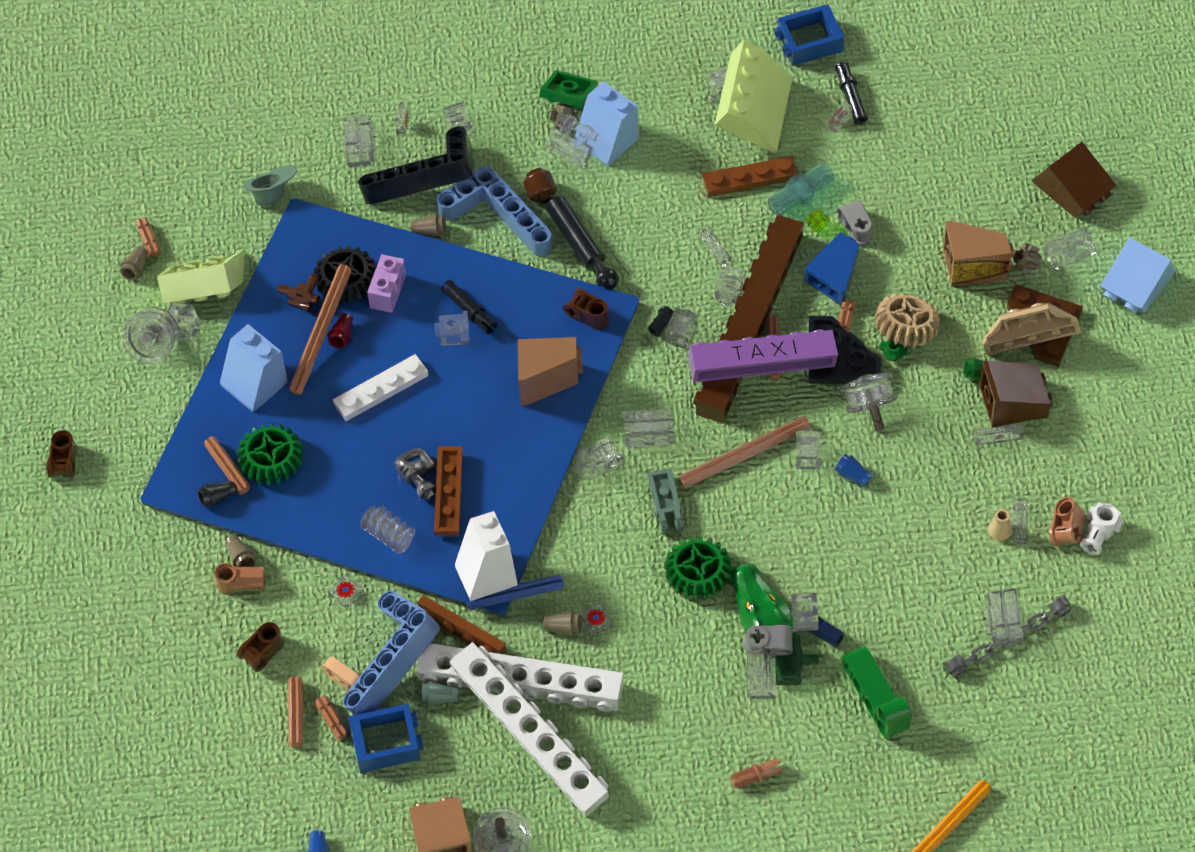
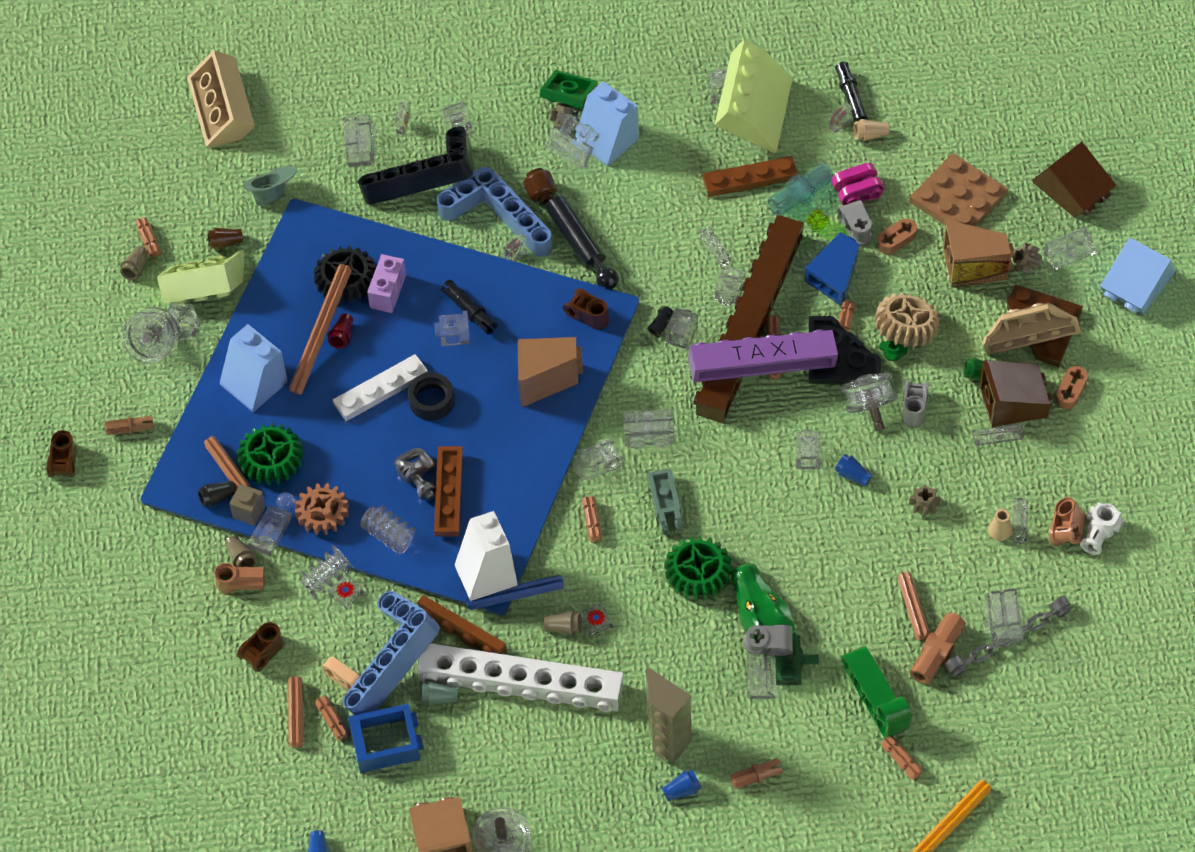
reddish brown piece [277,273,320,313] -> none
dark tan cone [411,214,446,237] -> none
white brick [450,642,609,817] -> none
nougat axle [679,416,810,488] -> none
blue window [775,4,844,66] -> none
clear brick [791,593,819,632] -> none
dark blue bar [798,610,845,648] -> none
none -> medium nougat axle [105,415,154,435]
none -> tan slope [187,50,255,148]
none -> reddish brown cone [208,227,243,251]
none -> dark tan brick [229,484,266,526]
none -> clear plate [247,492,296,556]
none -> nougat gear [295,483,349,535]
none -> clear piece [299,545,353,600]
none -> black tyre [408,373,455,421]
none -> clear tile [503,233,527,262]
none -> nougat axle [582,496,602,542]
none -> dark tan slope [646,668,692,764]
none -> blue cone [661,770,702,802]
none -> dark pink brick [831,163,885,206]
none -> tan cone [853,119,889,142]
none -> nougat beam [877,219,917,254]
none -> nougat axle [881,736,922,780]
none -> nougat axle [898,572,930,641]
none -> light grey piece [902,380,929,427]
none -> medium nougat plate [909,153,1008,227]
none -> dark tan gear [909,485,941,517]
none -> nougat piece [910,612,966,684]
none -> nougat beam [1056,366,1088,409]

